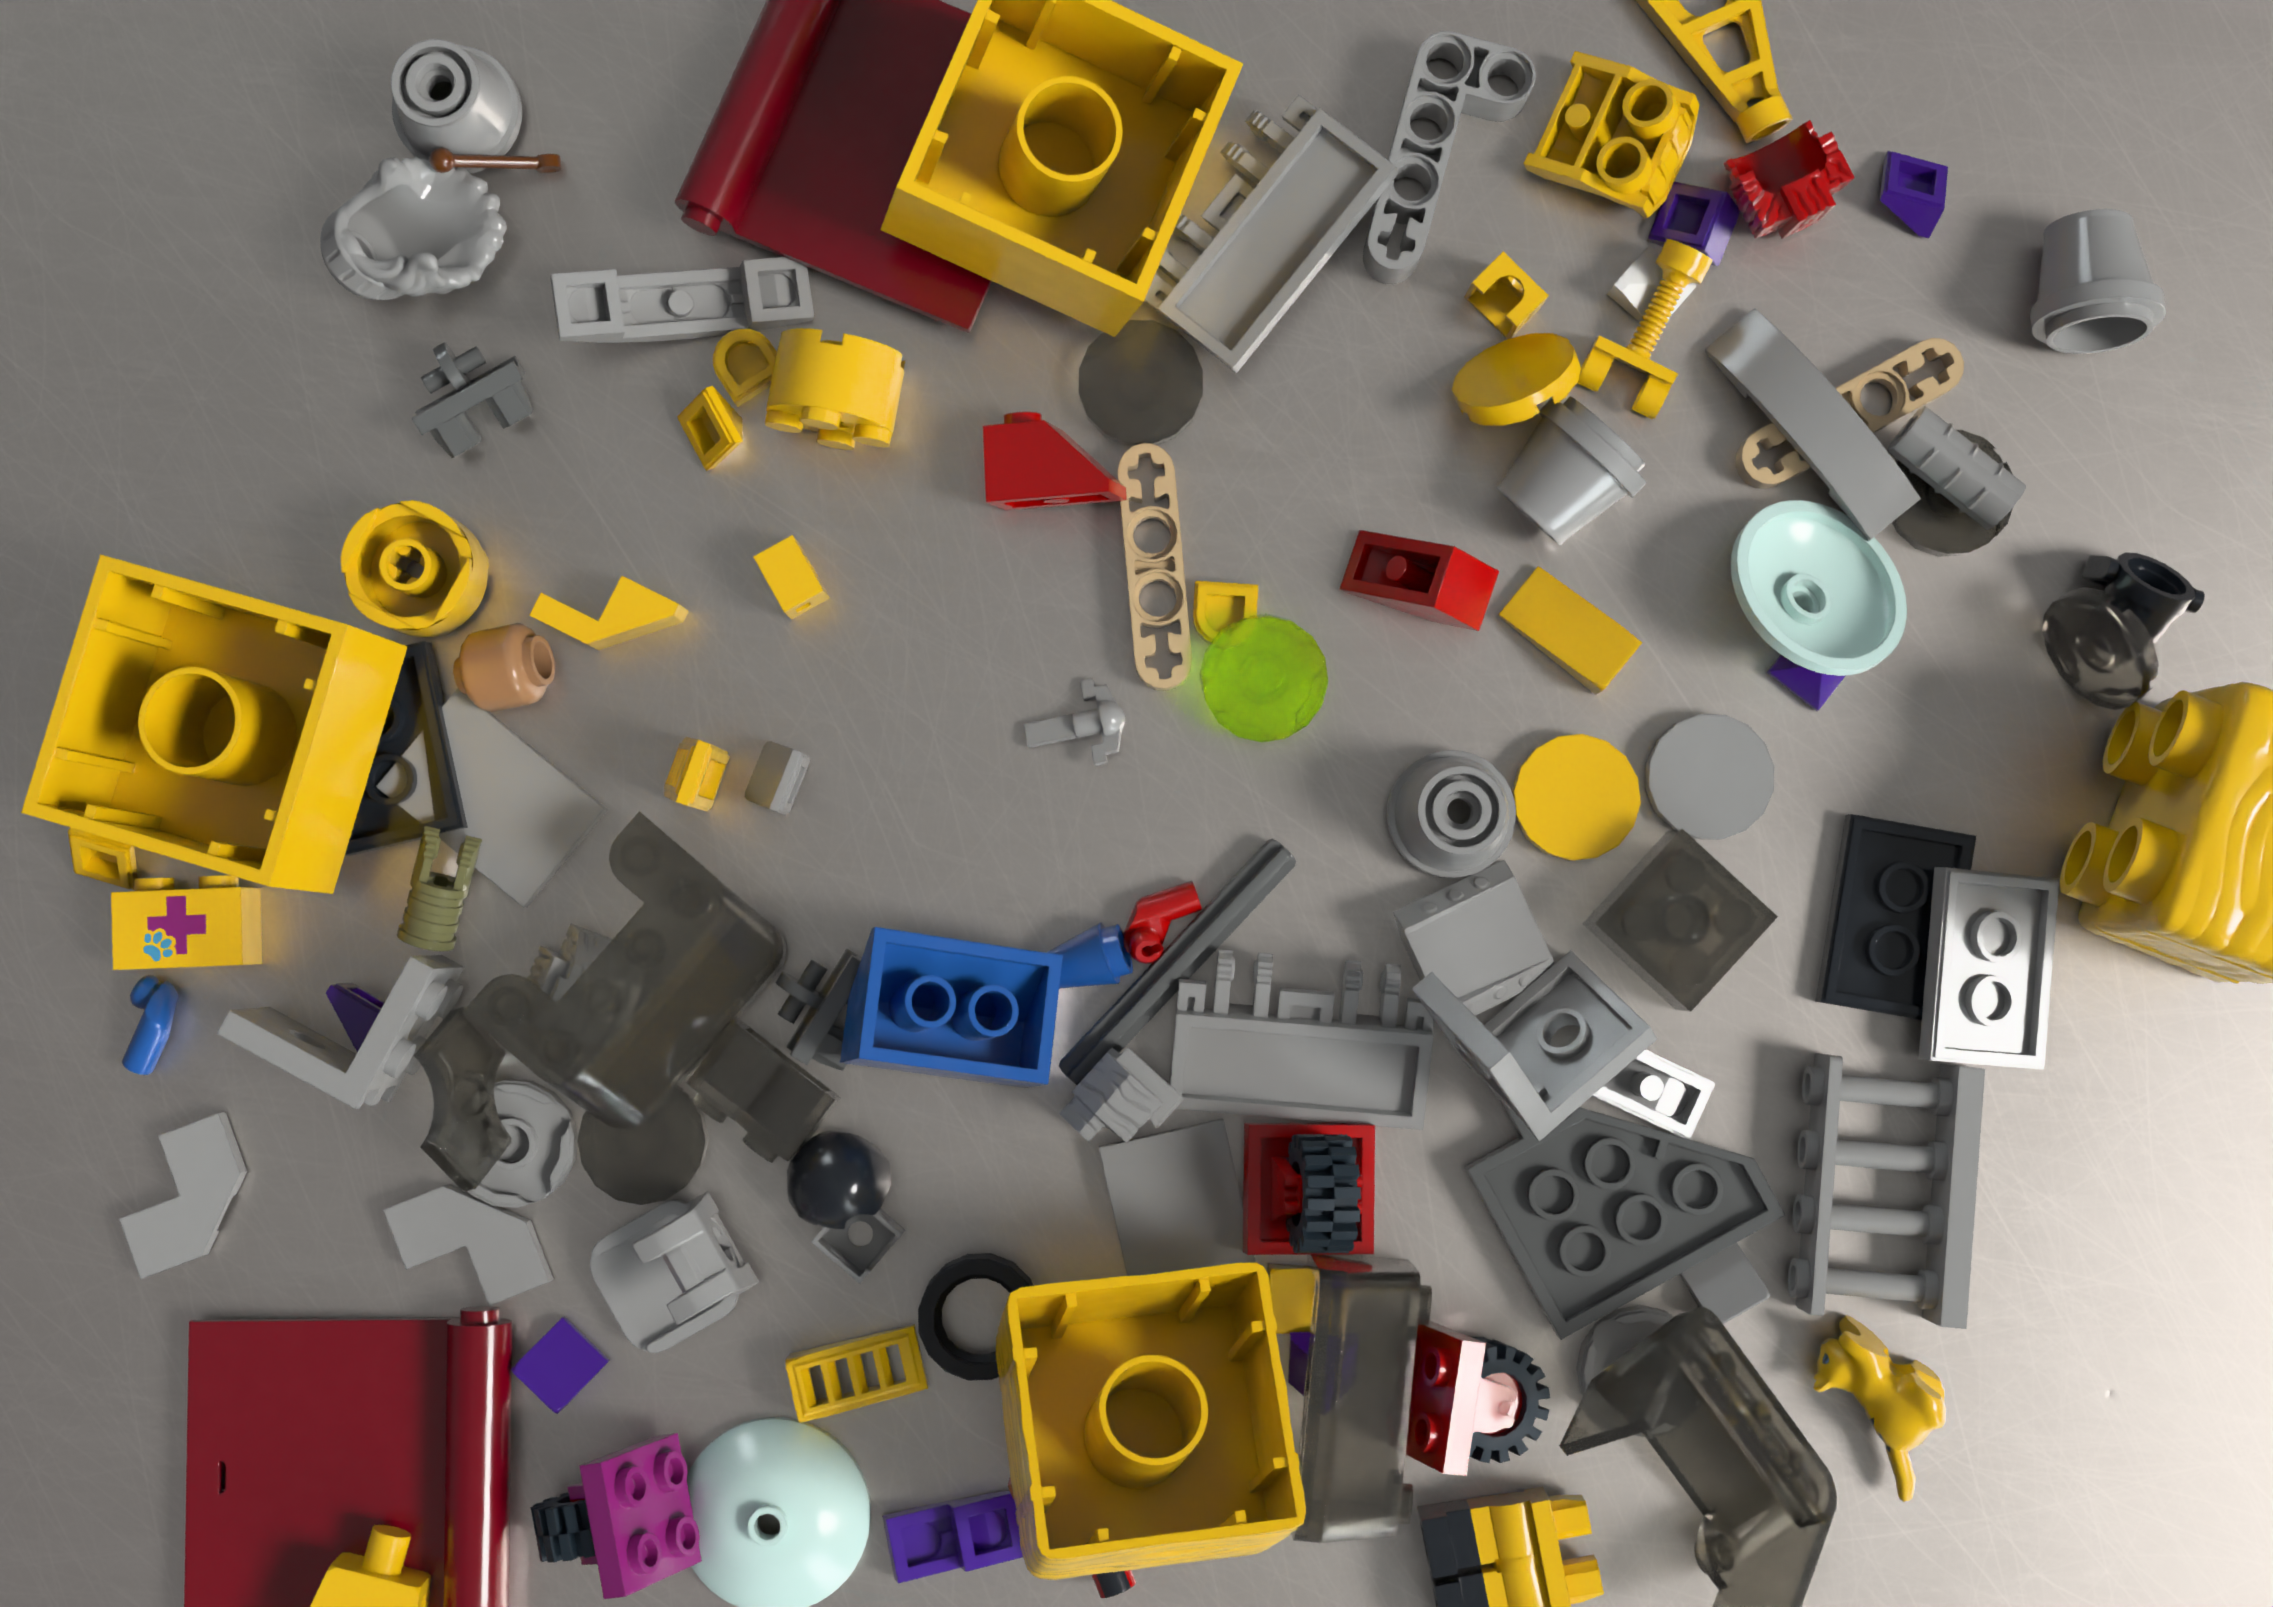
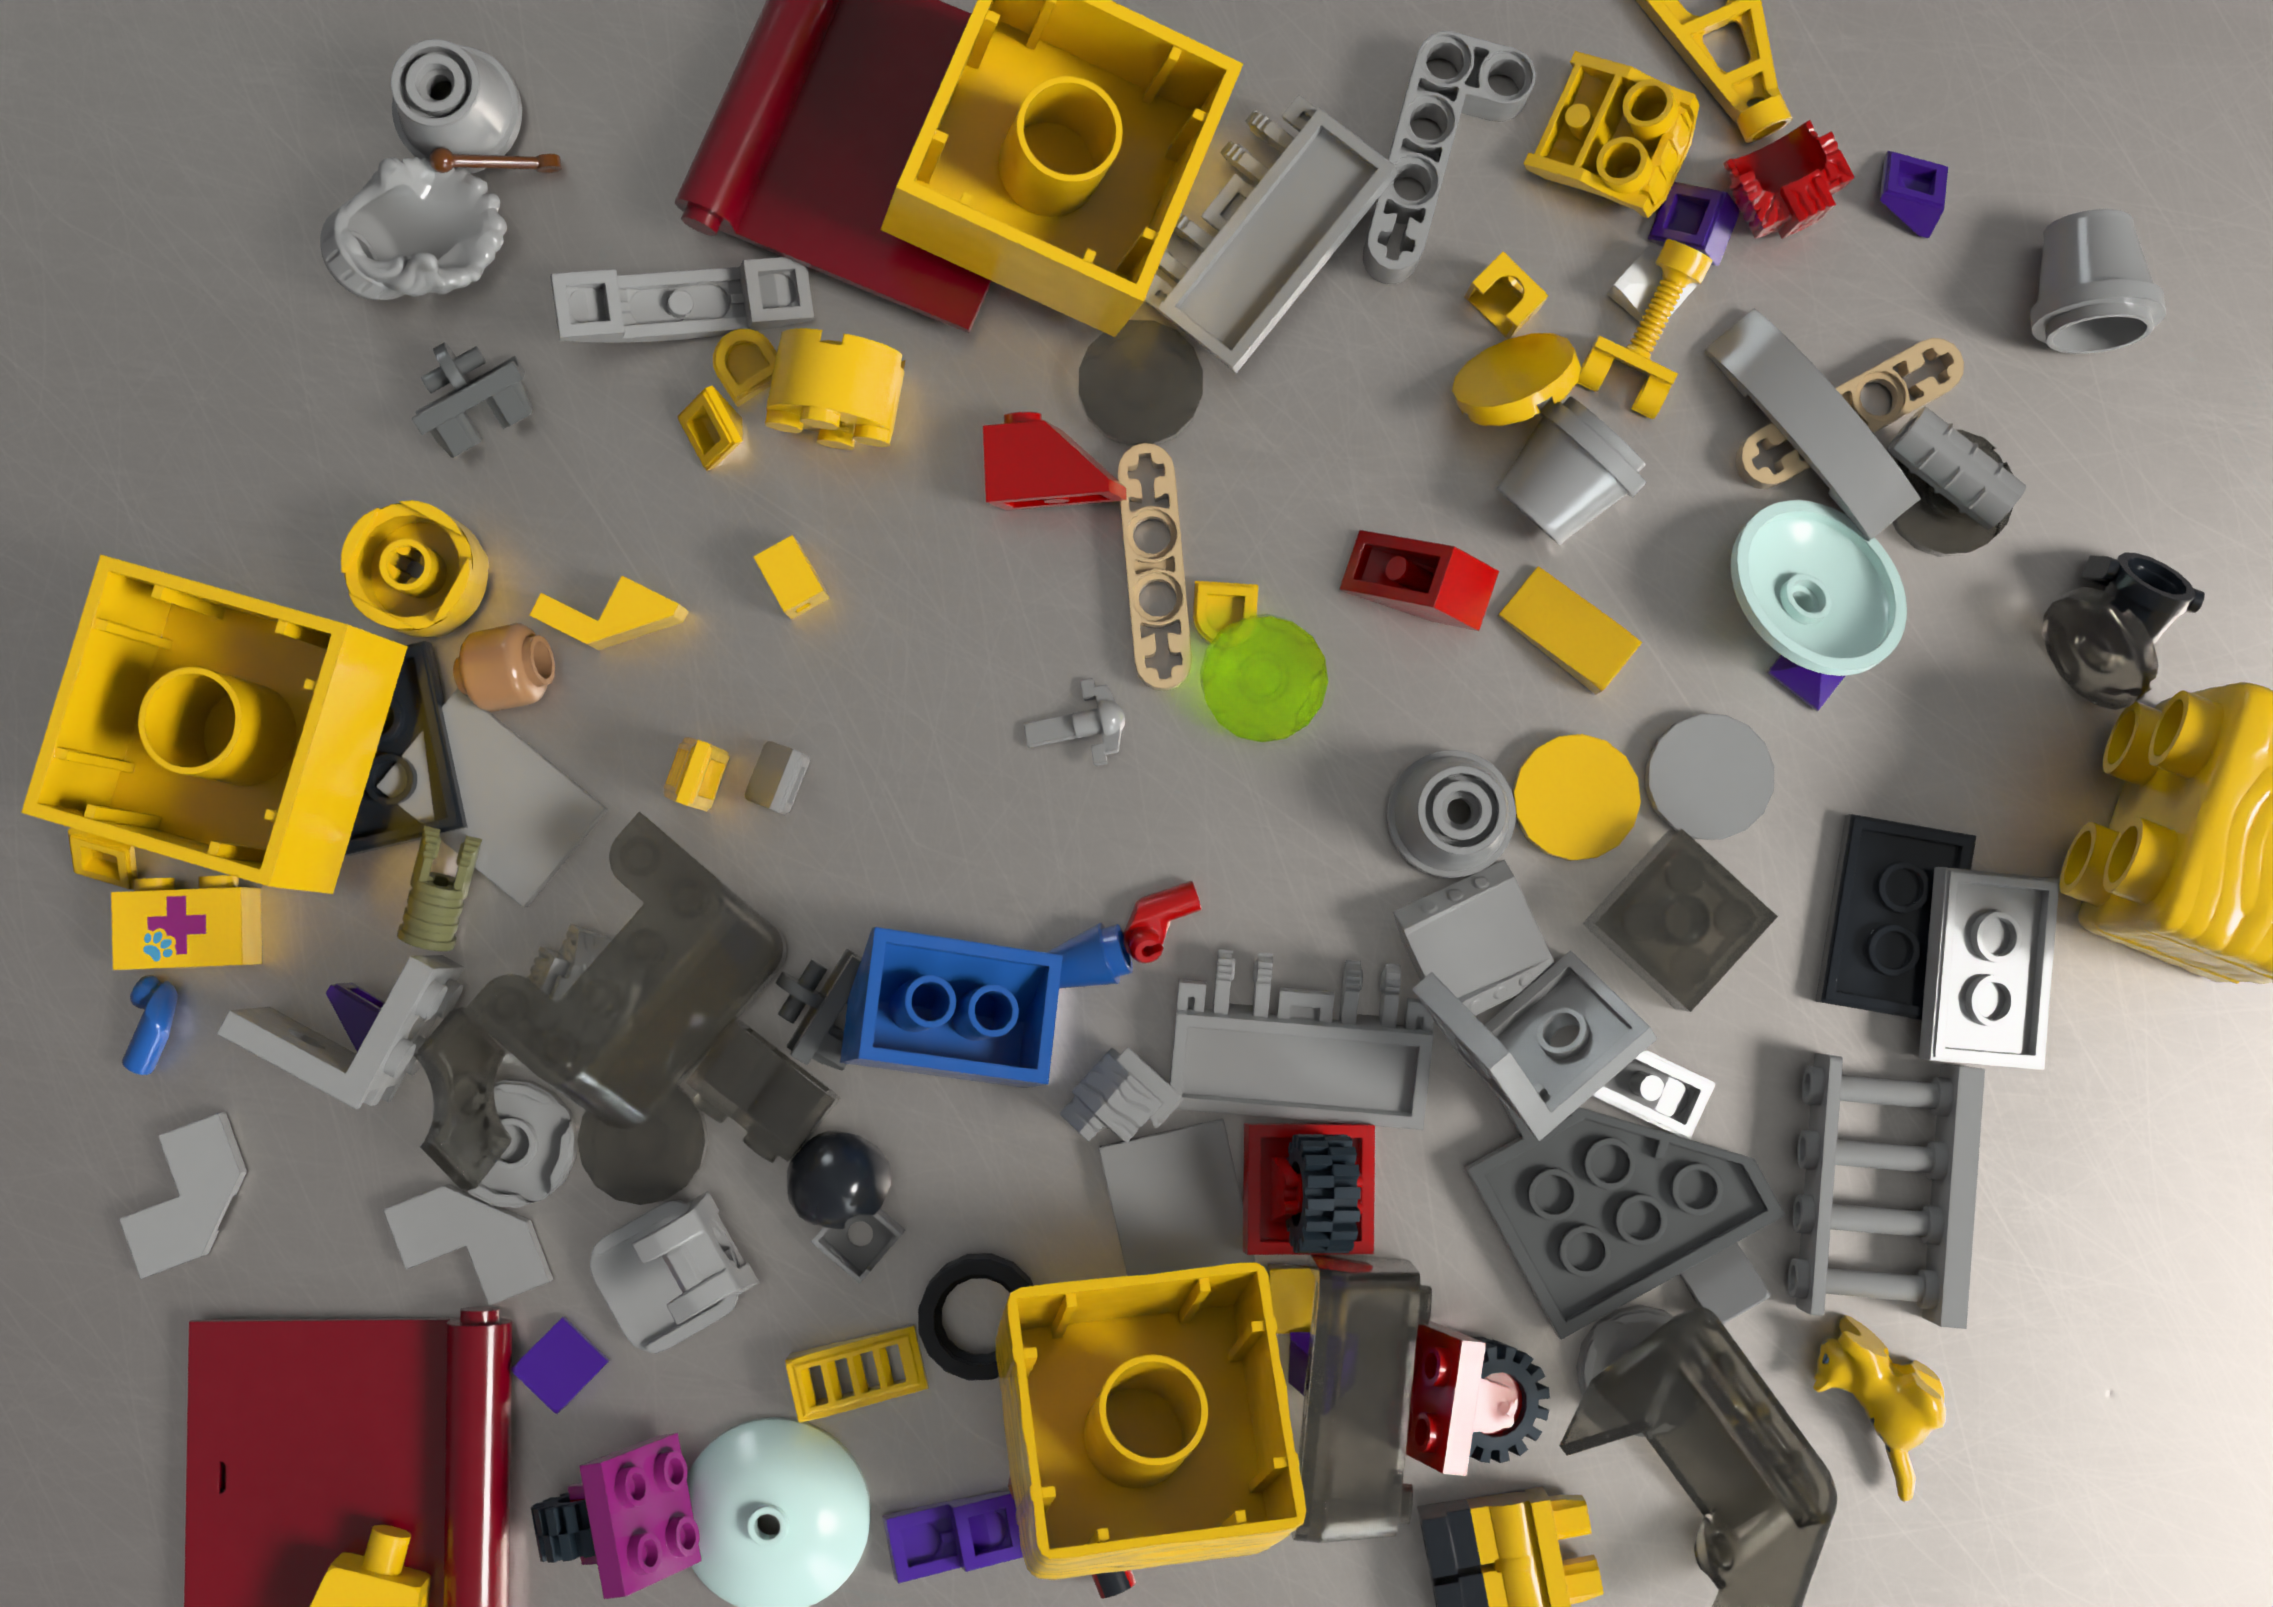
dark grey axle [1059,839,1296,1085] -> none

